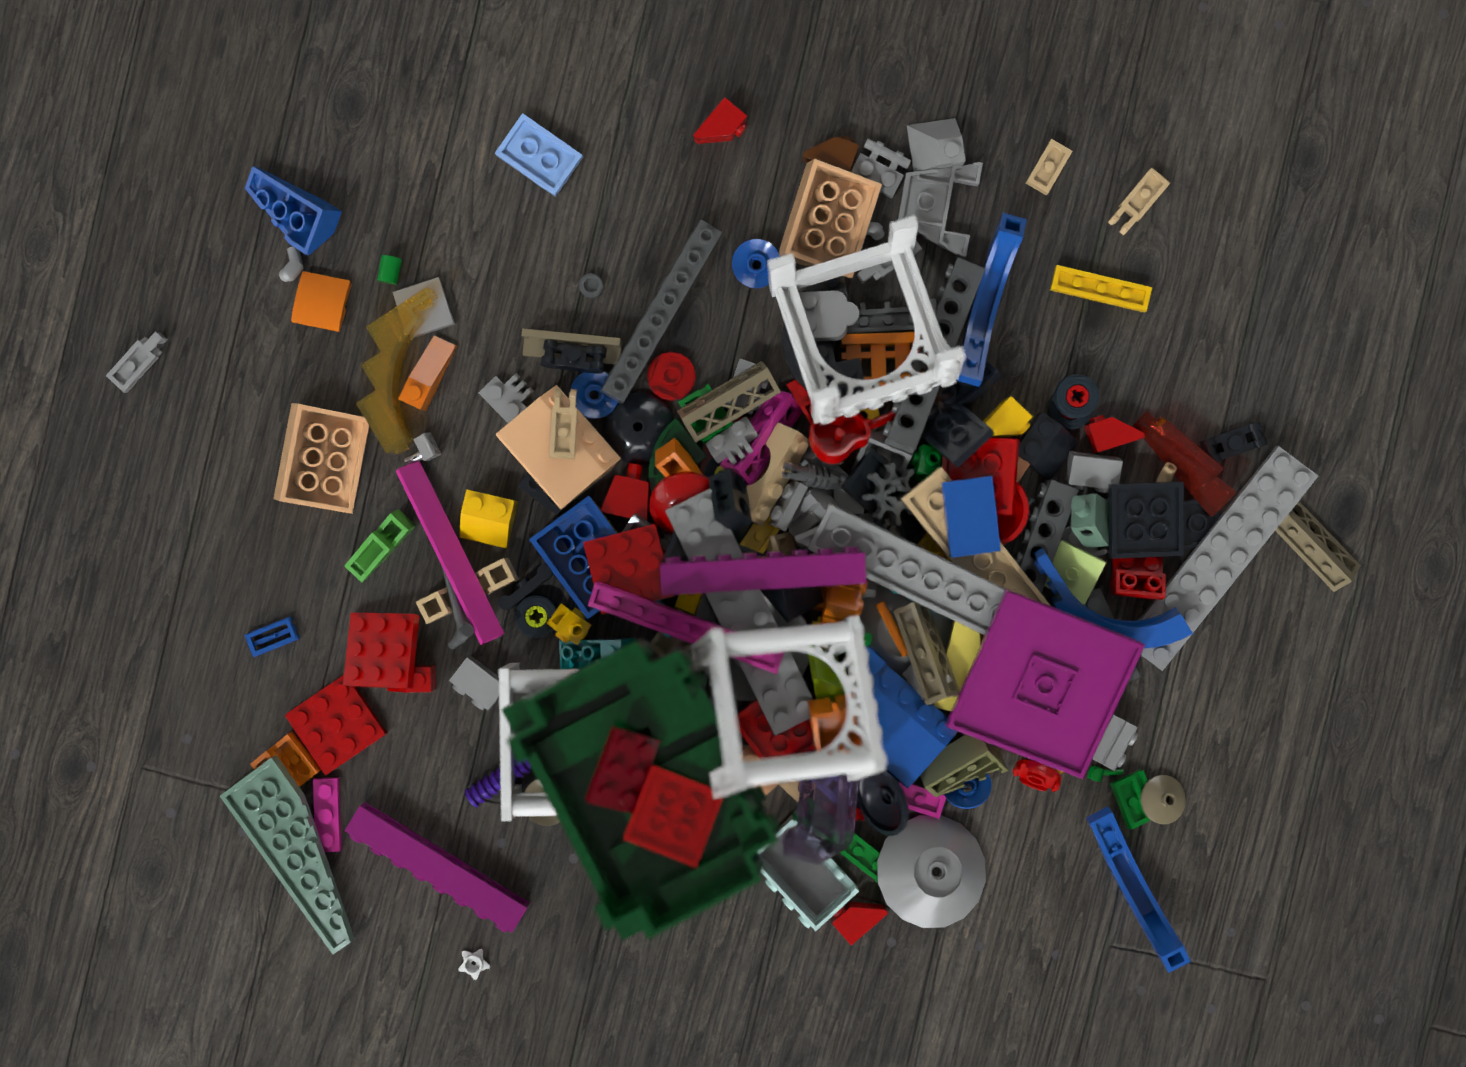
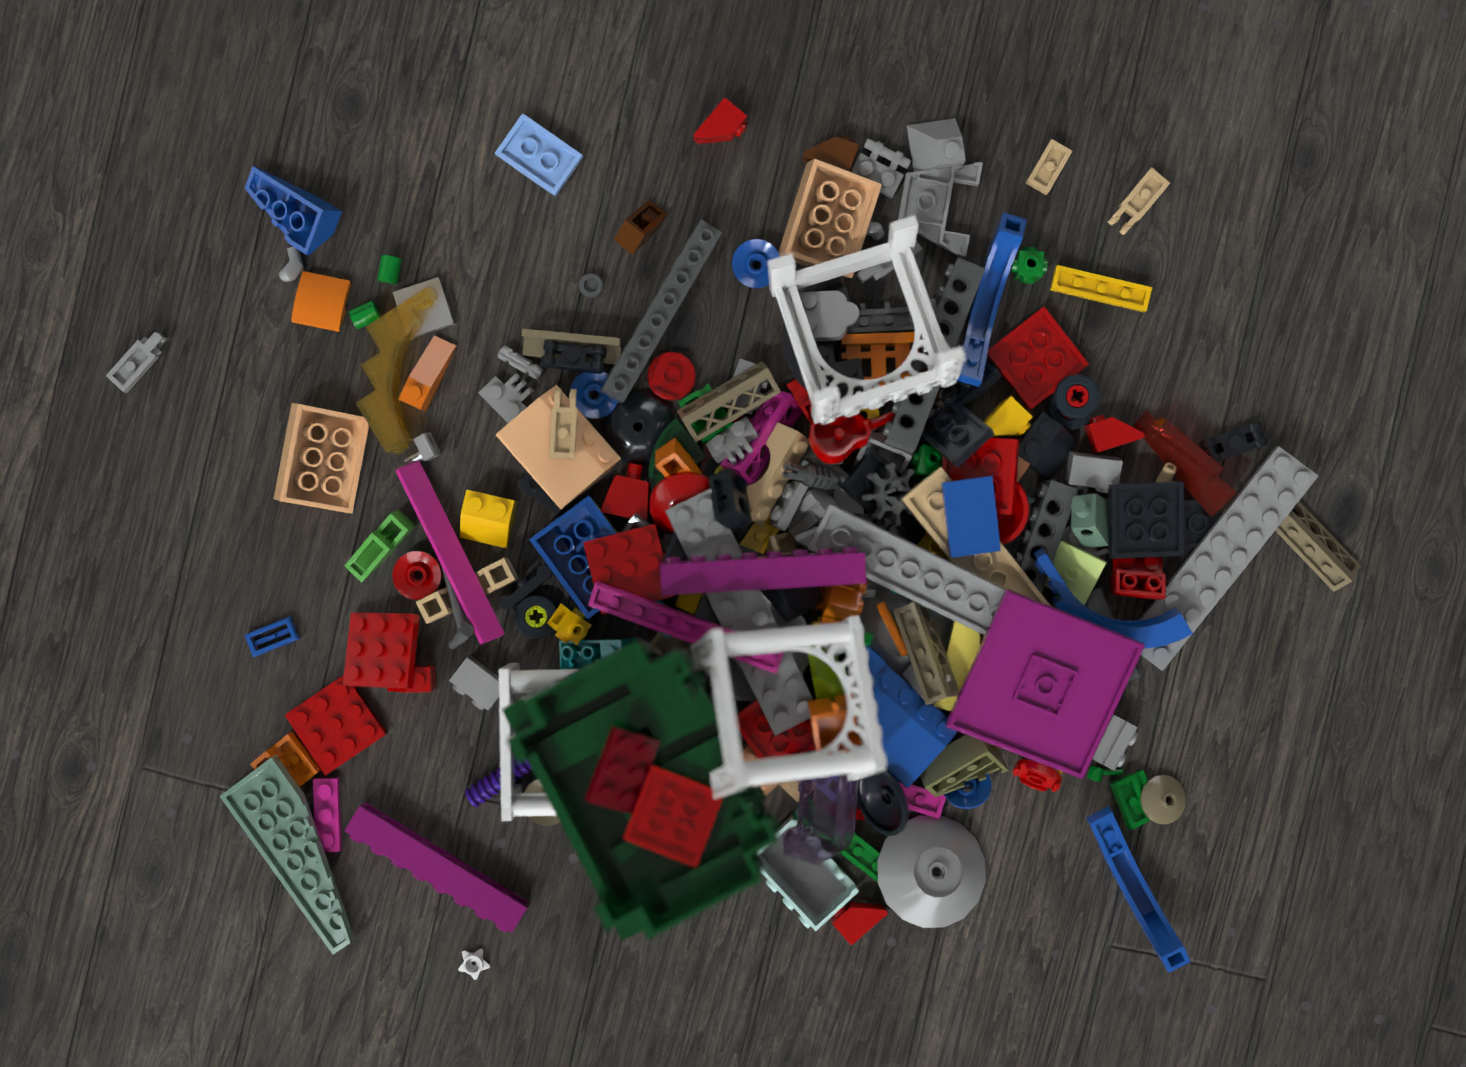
none -> green piece [349,300,381,329]
none -> red dish [392,551,442,600]
none -> light grey axle [498,346,544,379]
none -> reddish brown slope [614,200,668,255]
none -> red plate [987,307,1089,410]
none -> green brick [1010,247,1047,284]

